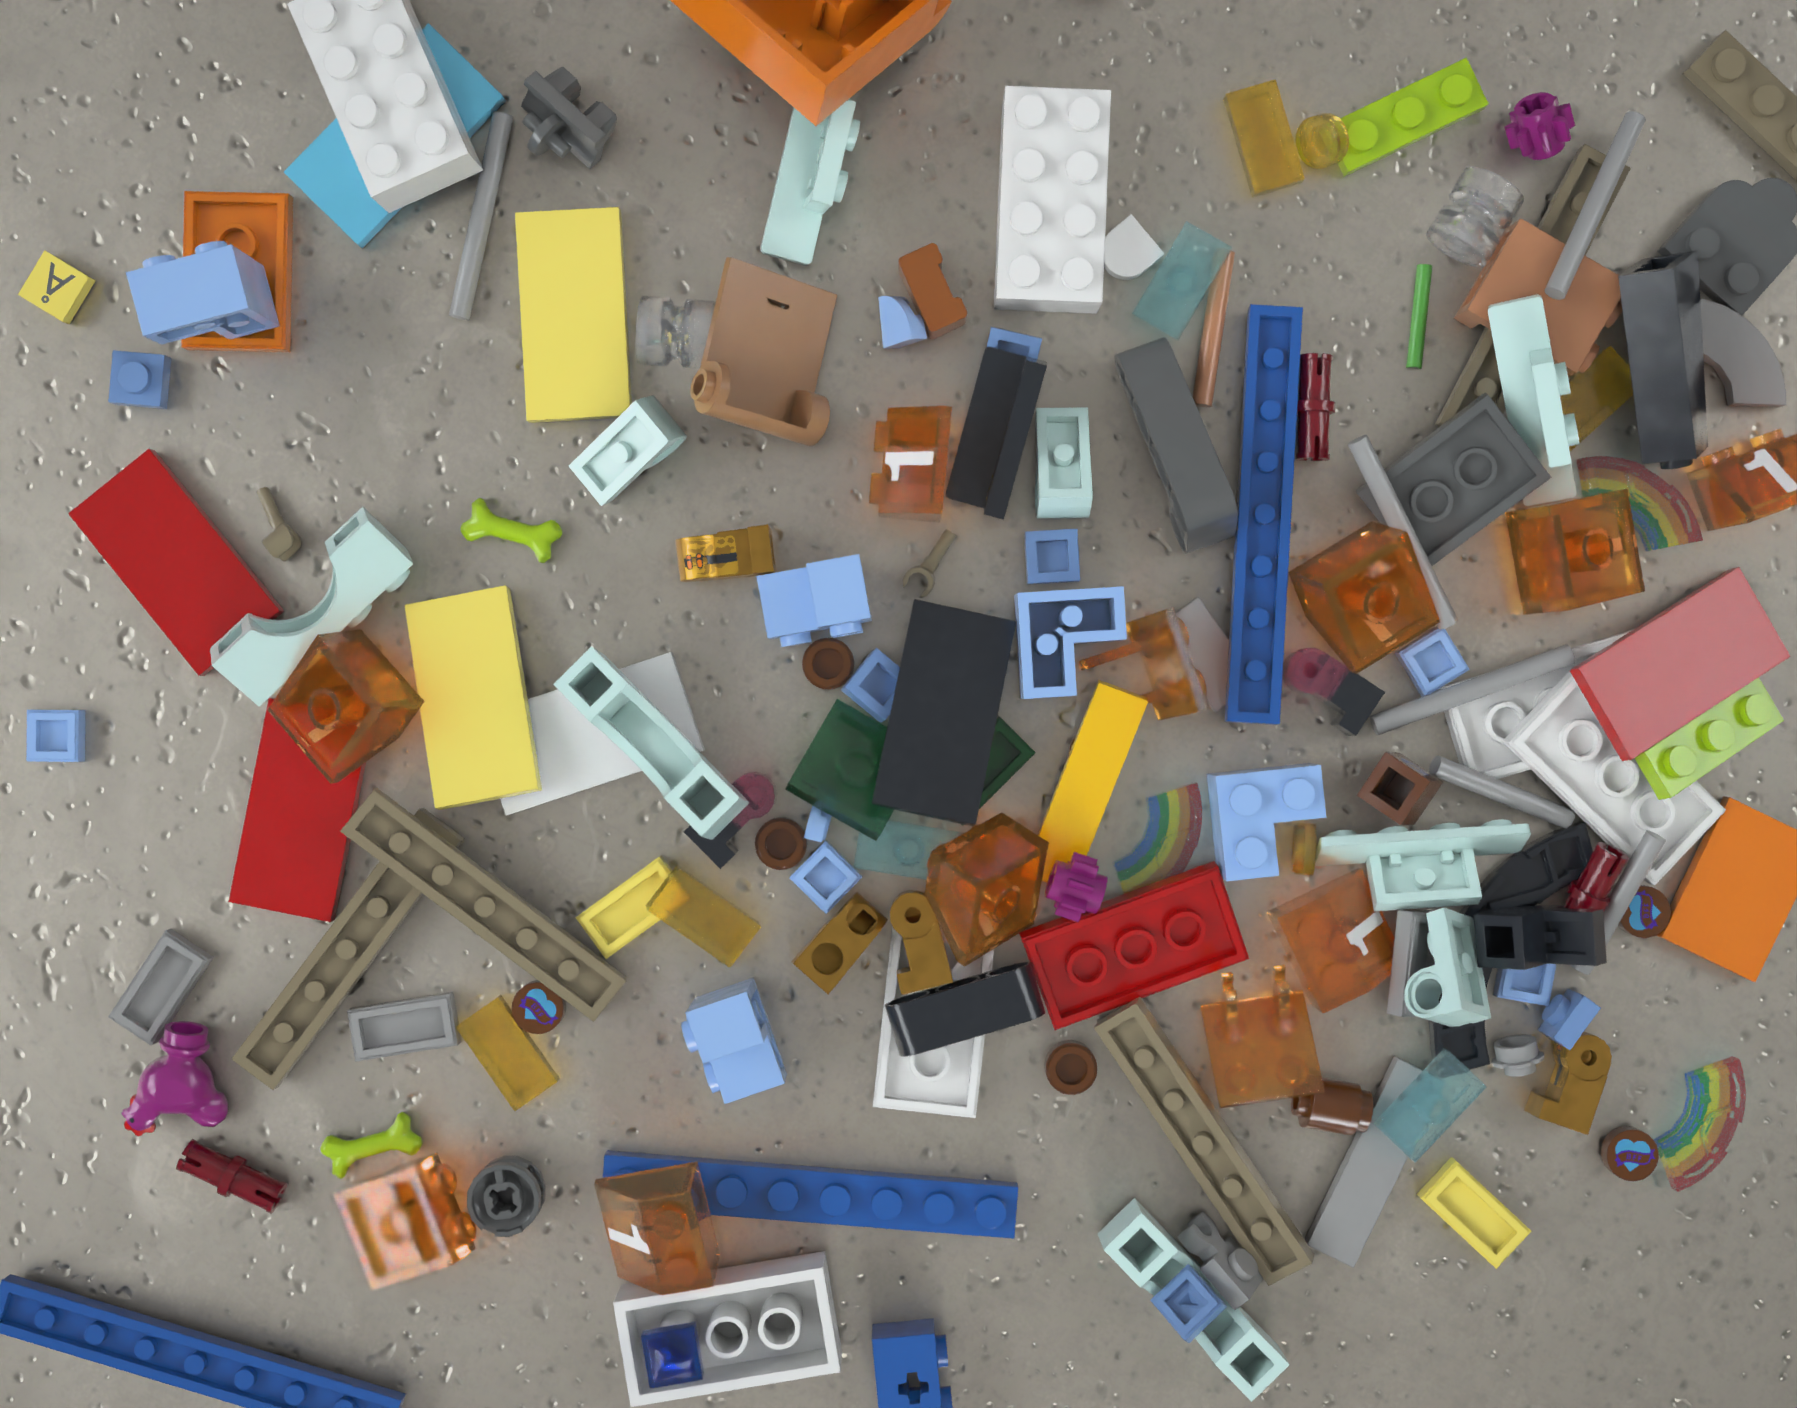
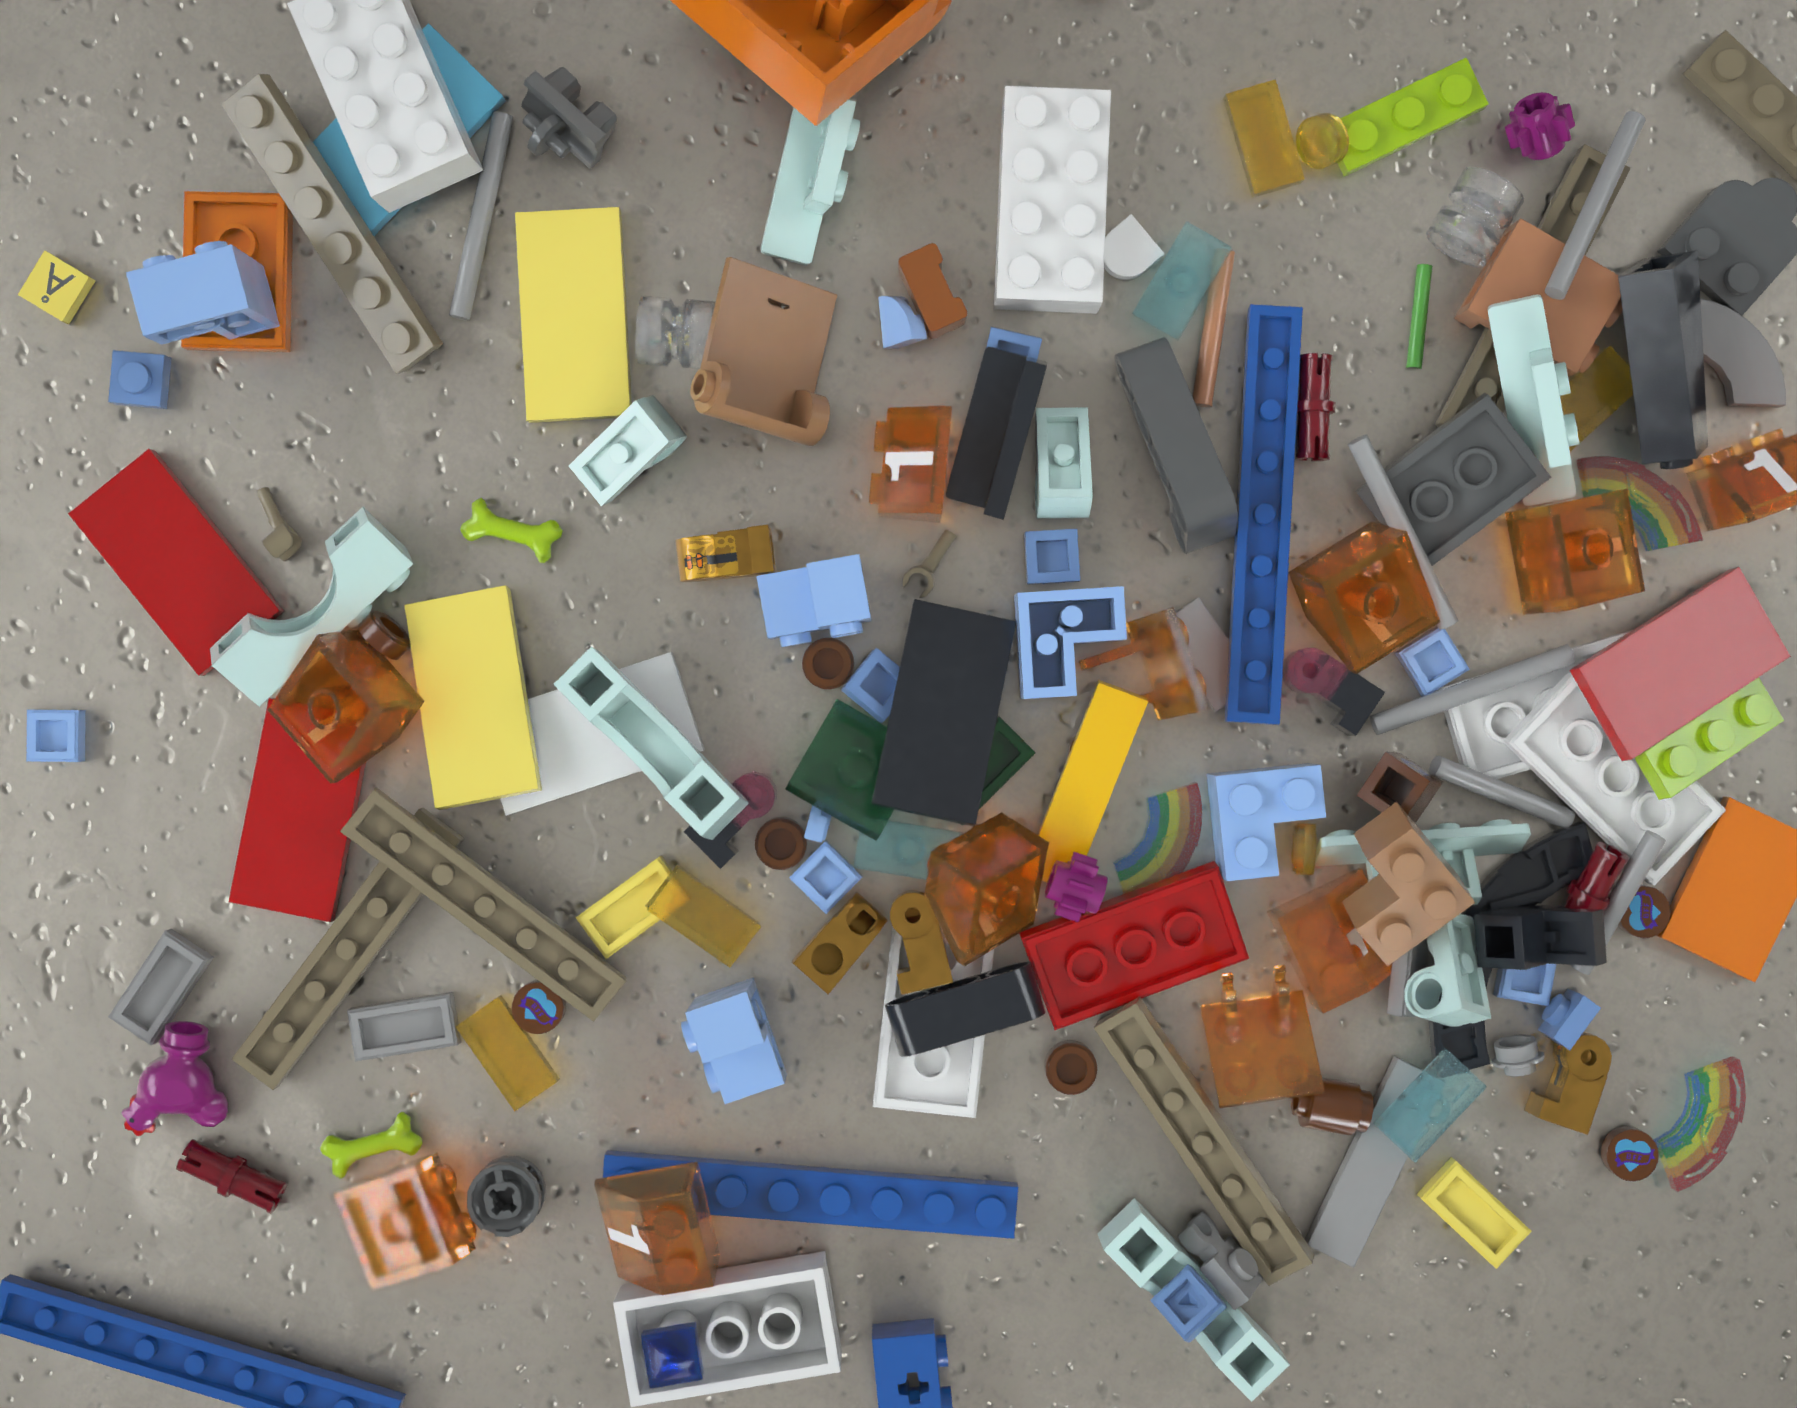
none -> plate [221,74,443,374]
none -> reddish brown tile [358,611,411,660]
none -> medium nougat brick [1342,802,1475,966]

